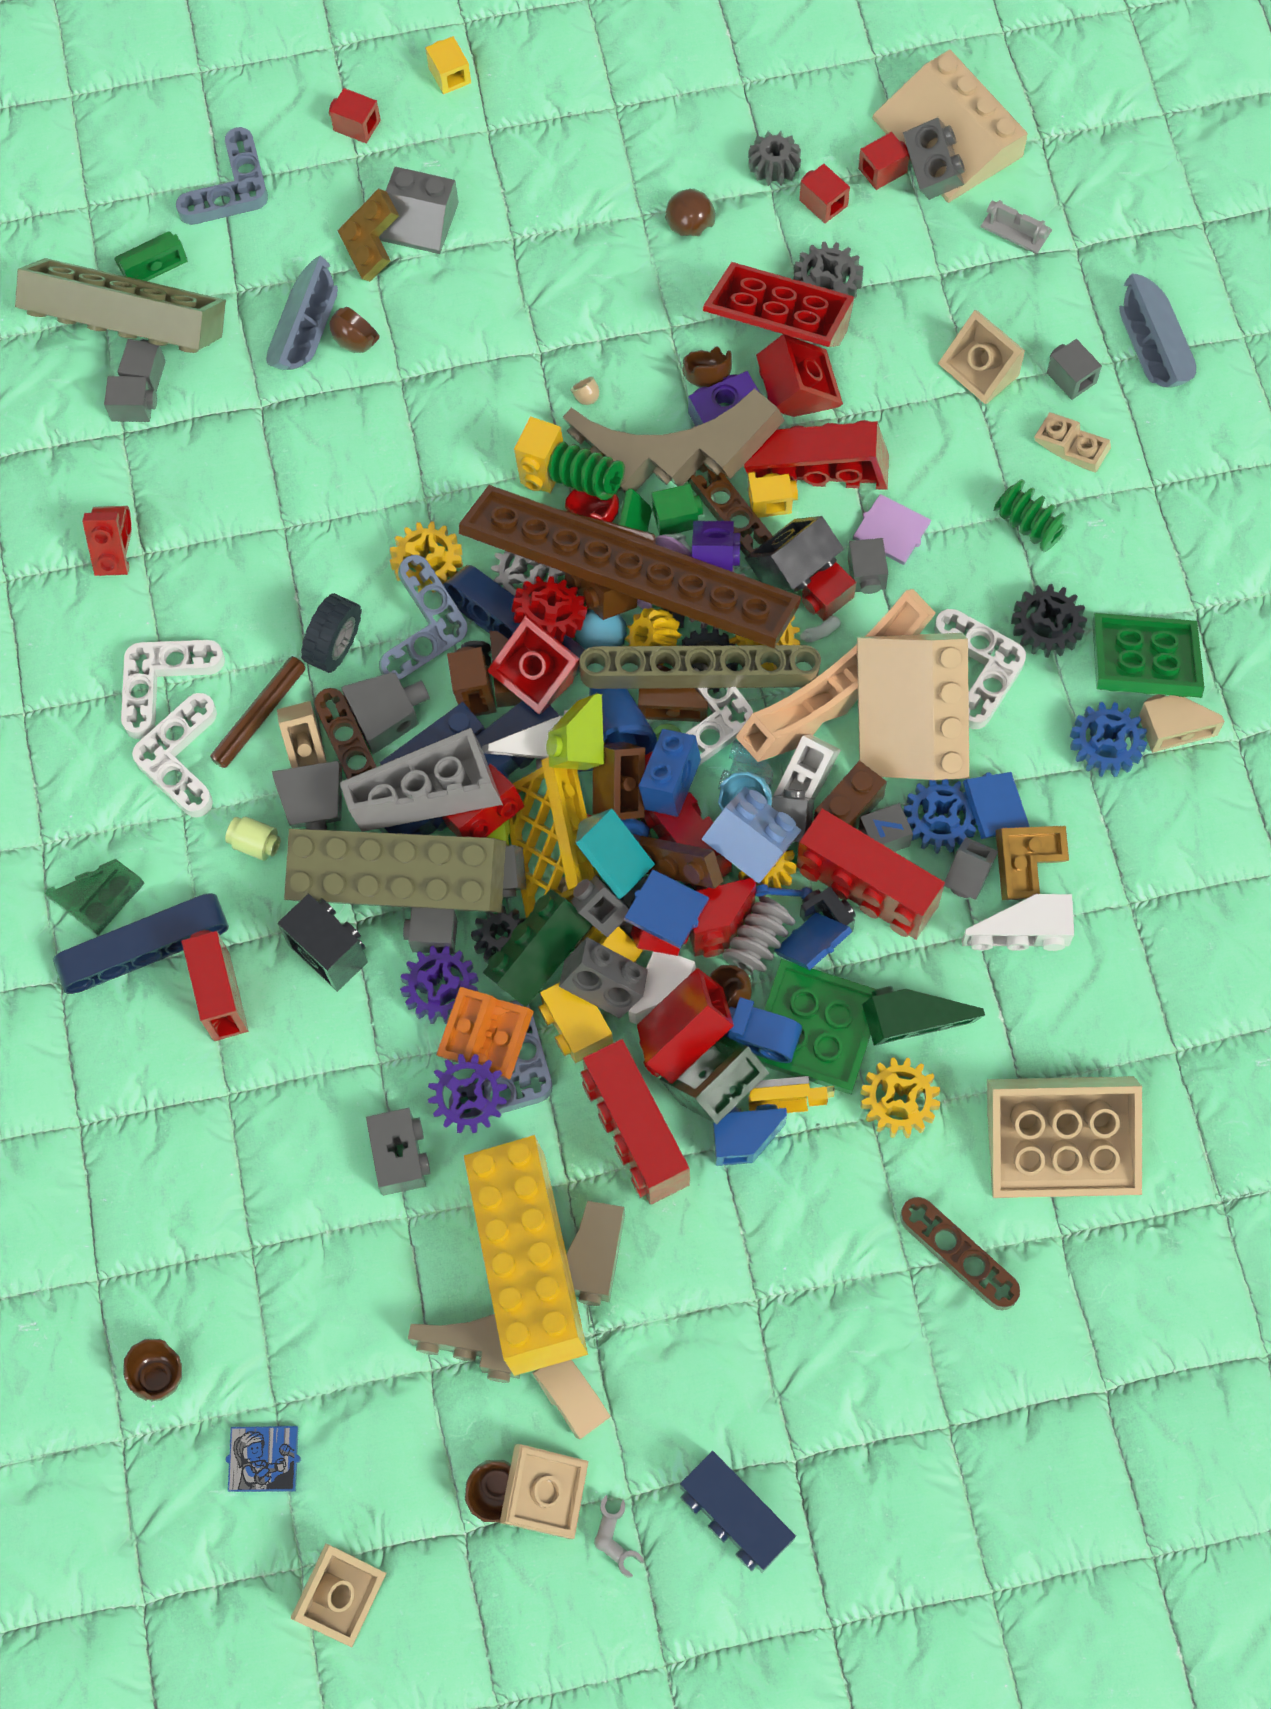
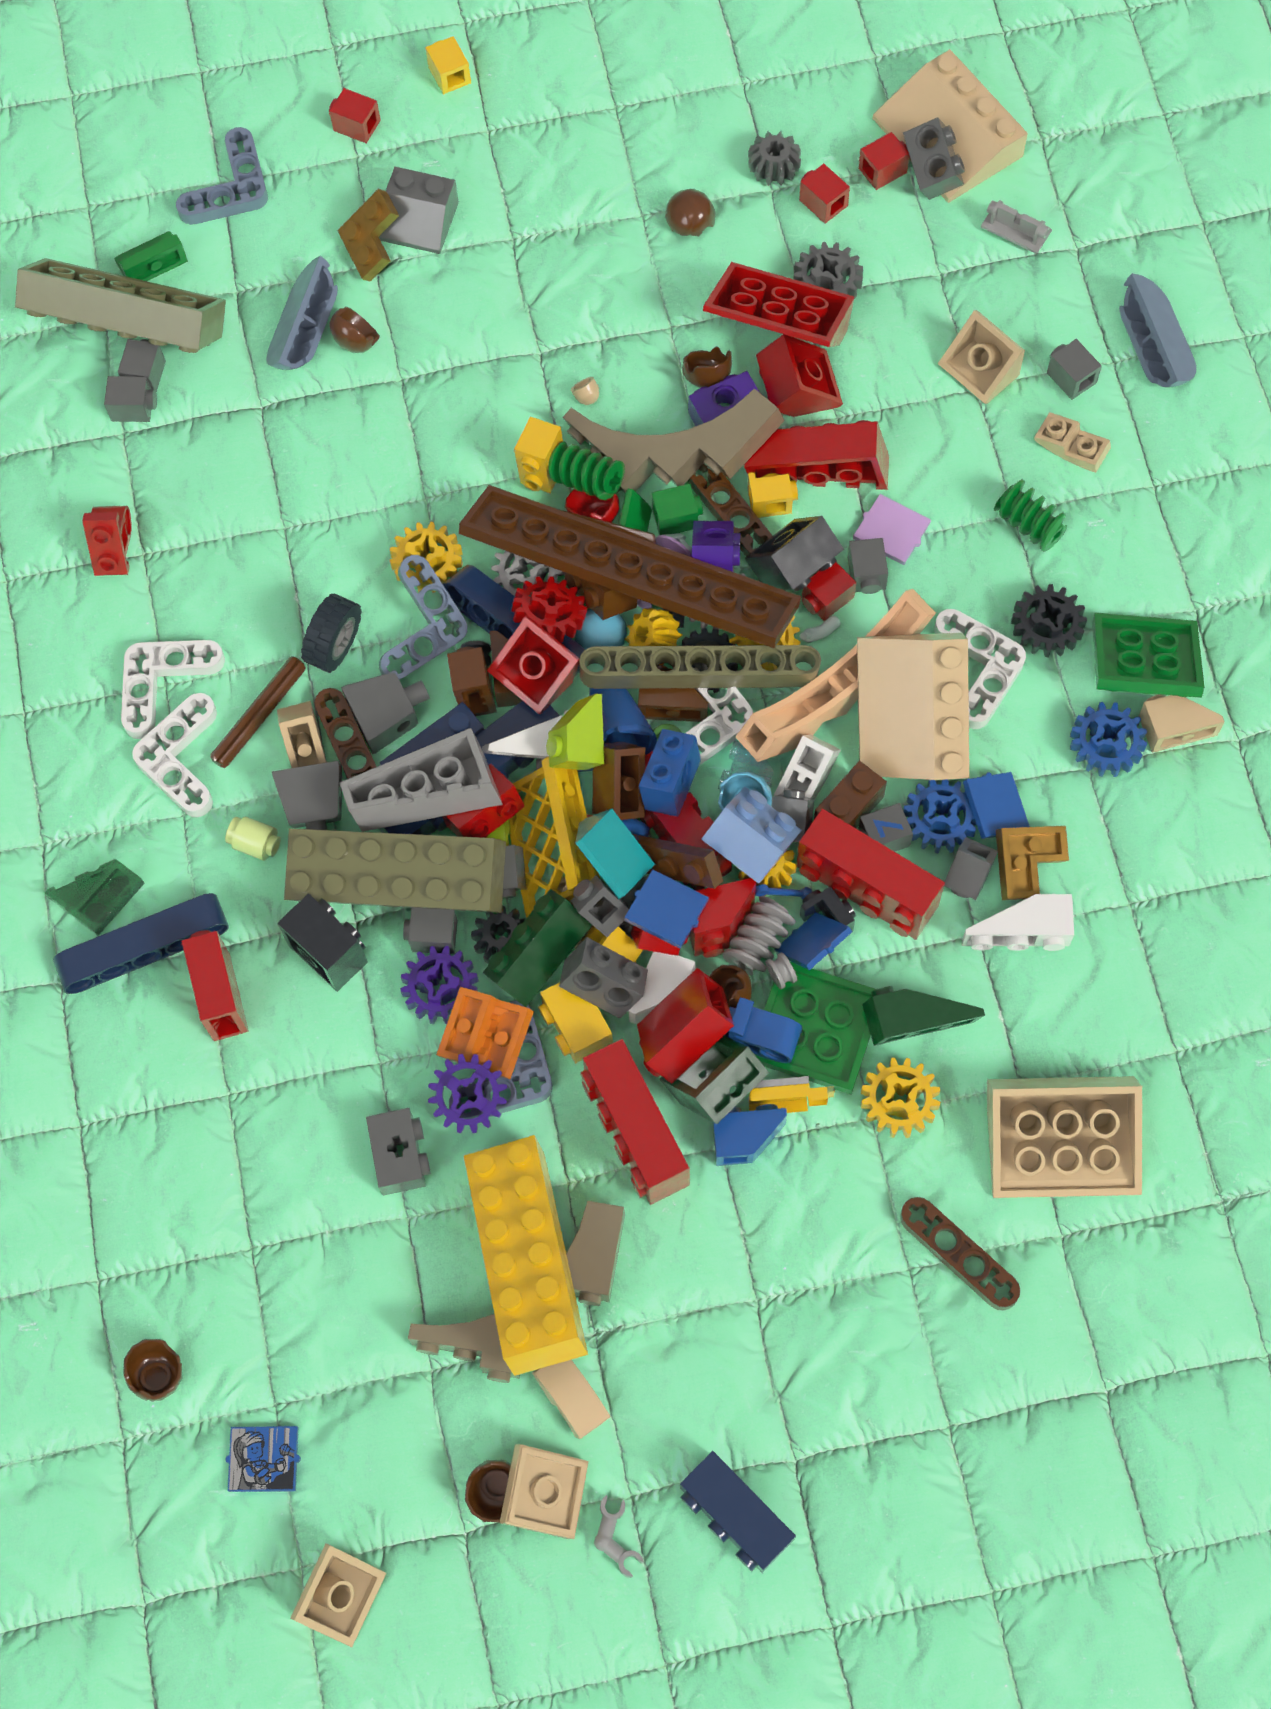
none -> light grey bush [765,952,797,989]

